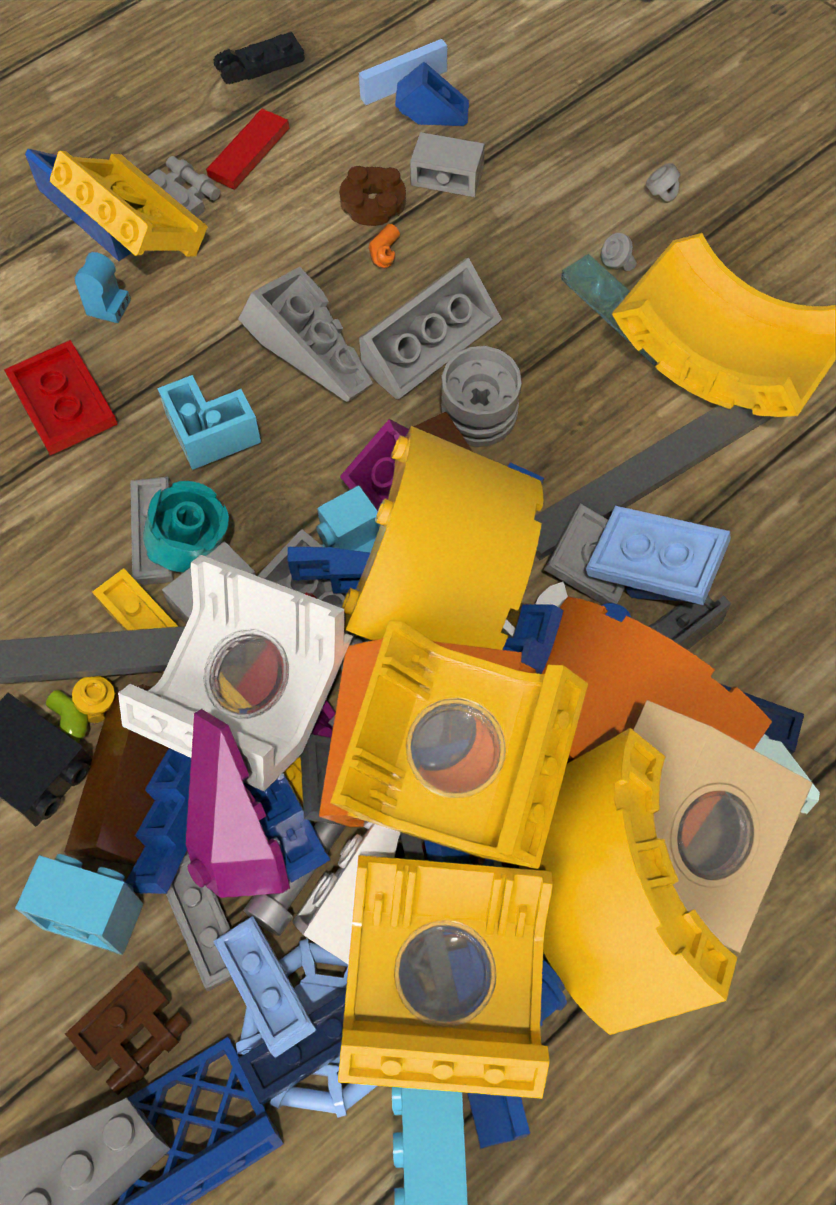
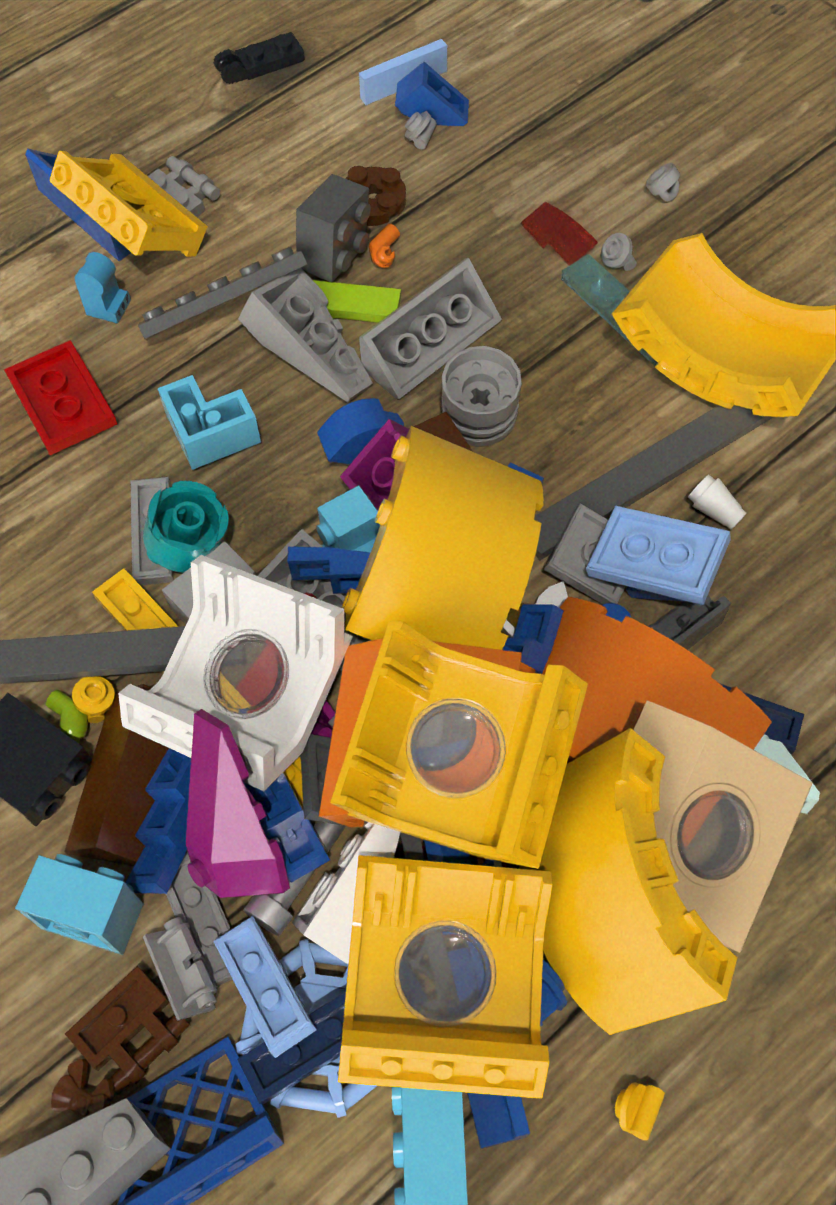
red tile [206,108,289,190] -> none
light grey brick [410,132,485,197] -> none
none -> reddish brown piece [51,1059,114,1118]
none -> dark grey plate [138,246,307,339]
none -> light grey hinge [143,917,217,1021]
none -> dark grey brick [296,174,371,282]
none -> lime tile [313,280,401,323]
none -> blue brick [317,398,404,464]
none -> light grey plate [405,111,437,150]
none -> clear red slope [521,202,598,268]
none -> yellow plate [615,1082,665,1141]
none -> white cone [688,474,747,530]

